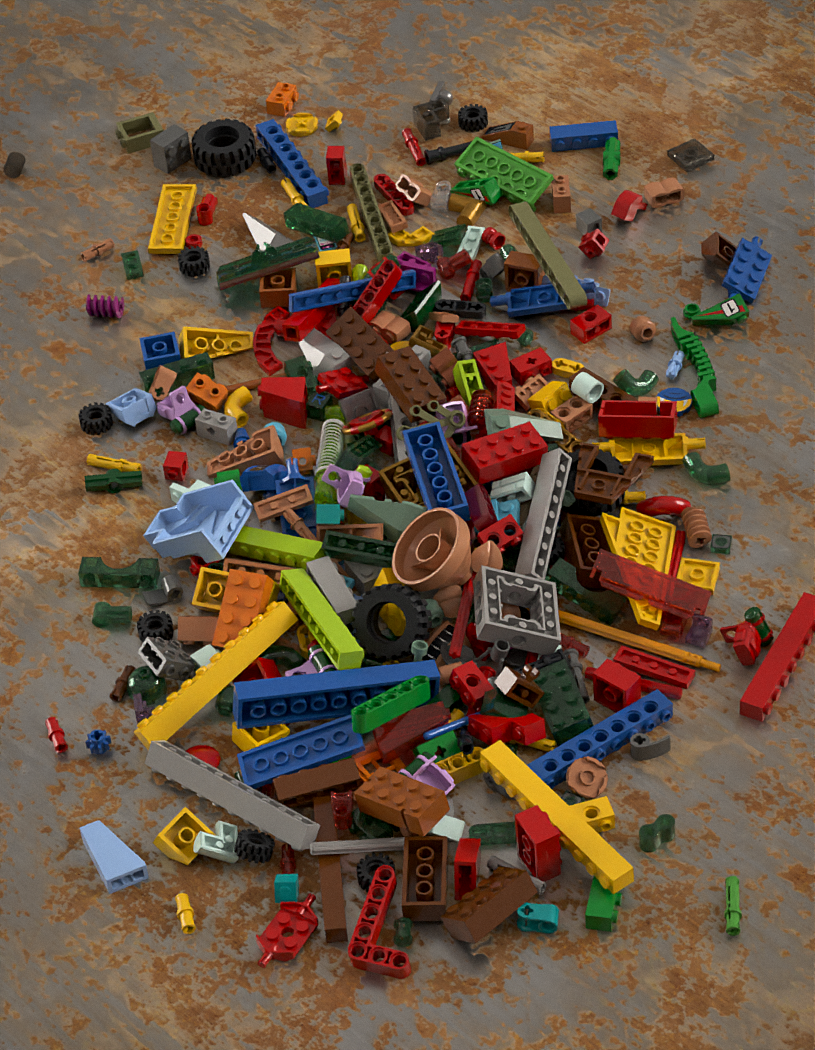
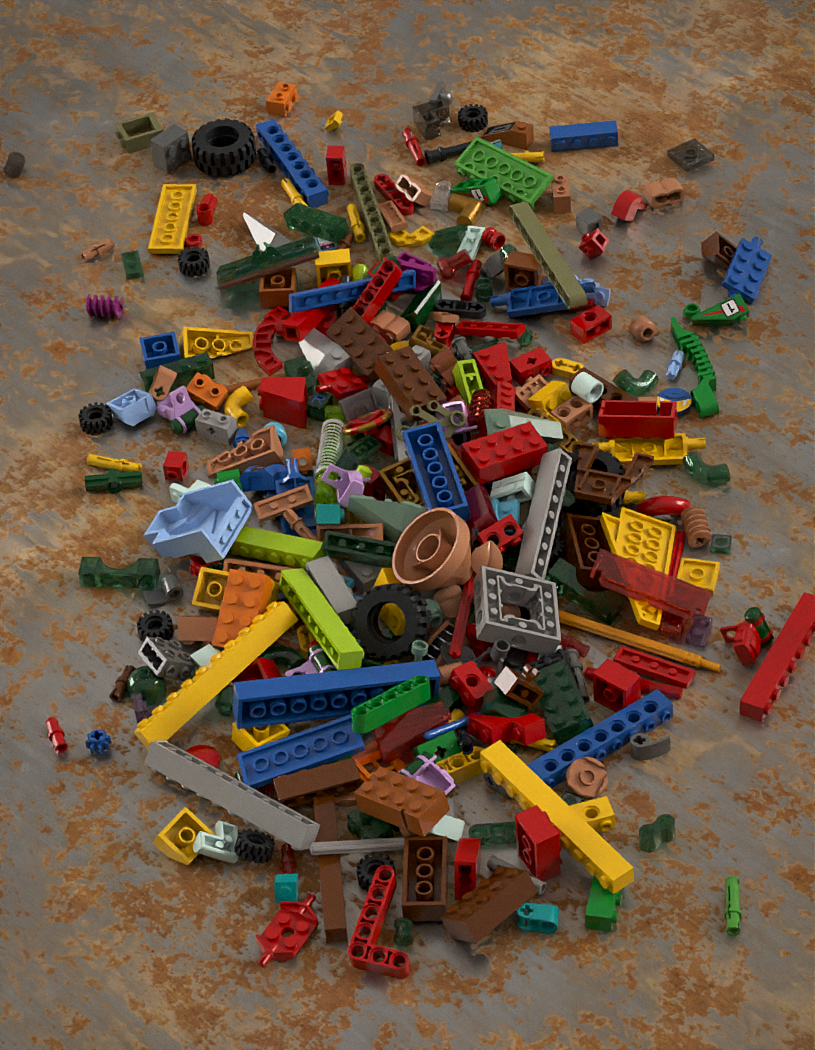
light blue slope [80,820,149,894] -> none
clear green piece [92,602,132,628] -> none
yellow pin [175,893,196,934] -> none
yellow tile [286,112,319,137] -> none
clear red piece [331,790,353,830] -> none
brick [415,241,444,264] -> none
green piece [603,137,621,180] -> none

